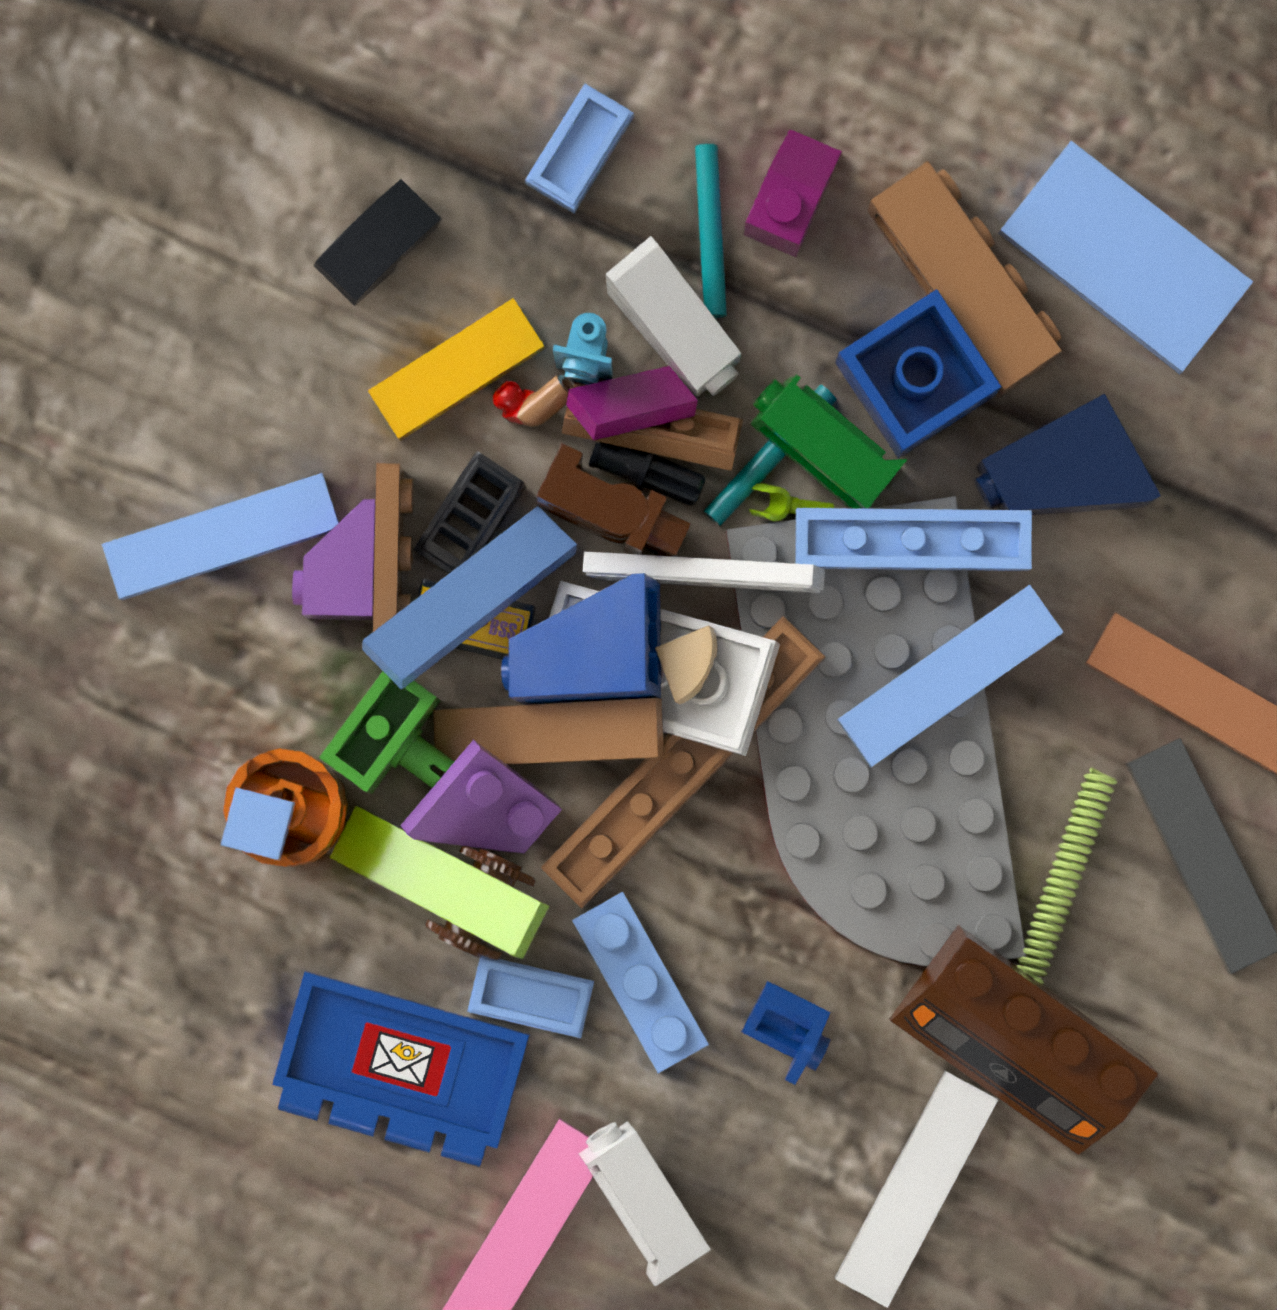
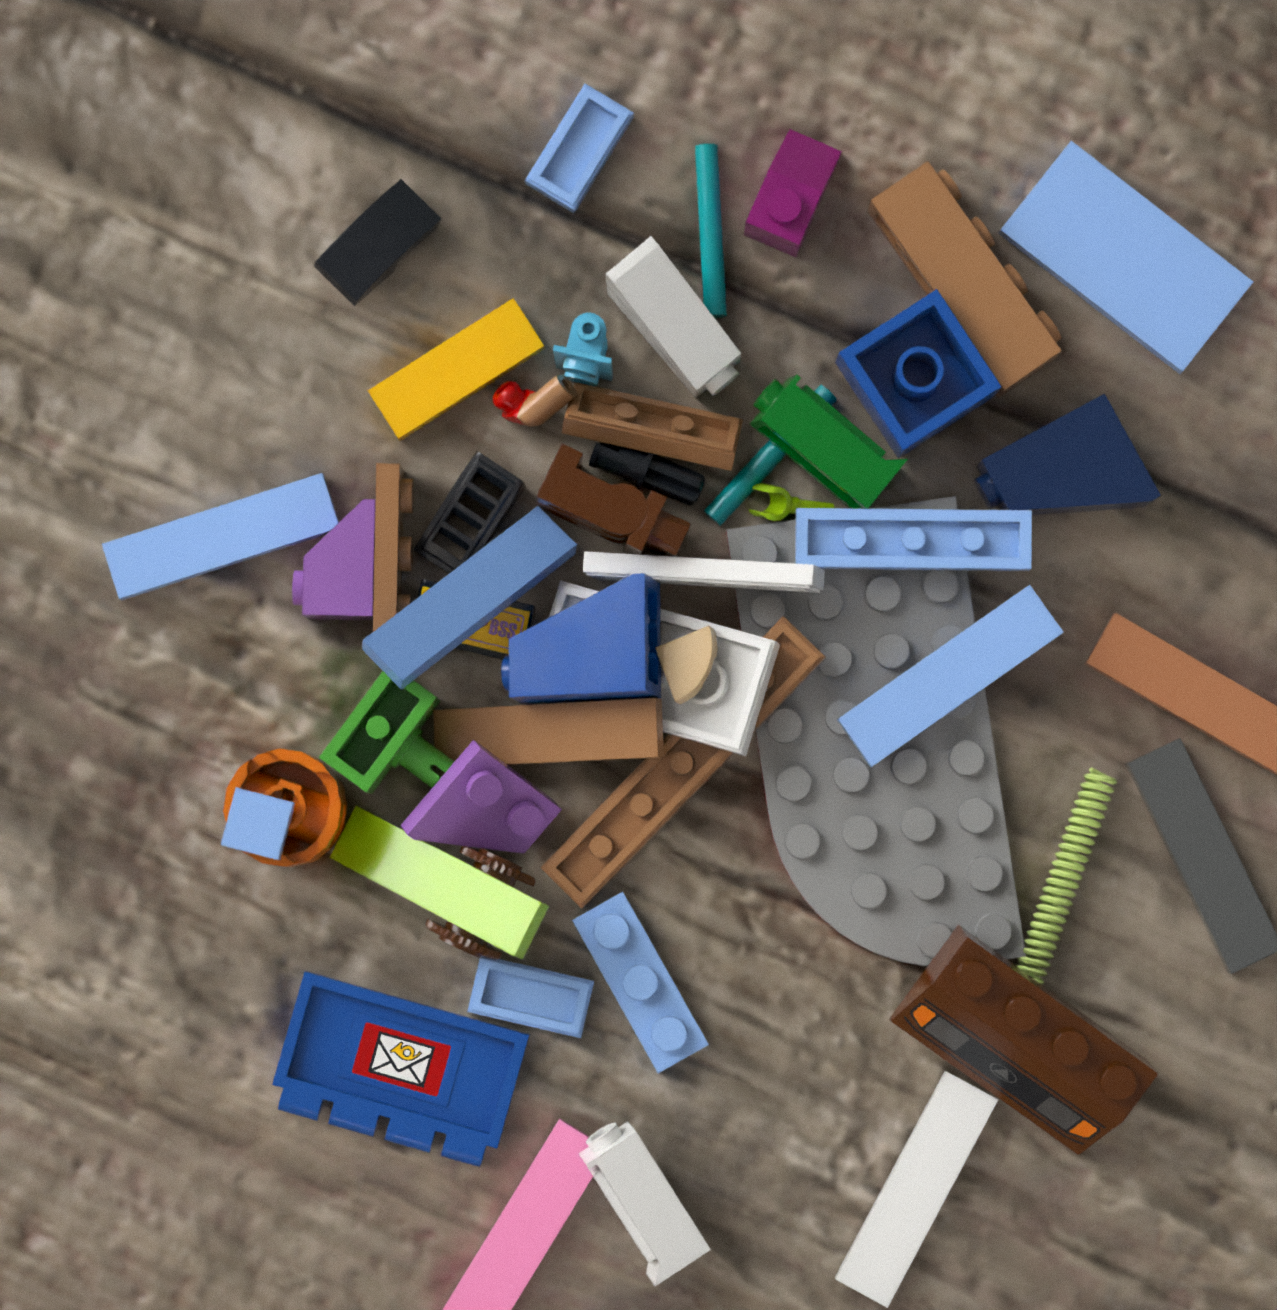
magenta tile [566,366,698,440] -> none
blue bracket [741,981,831,1085] -> none

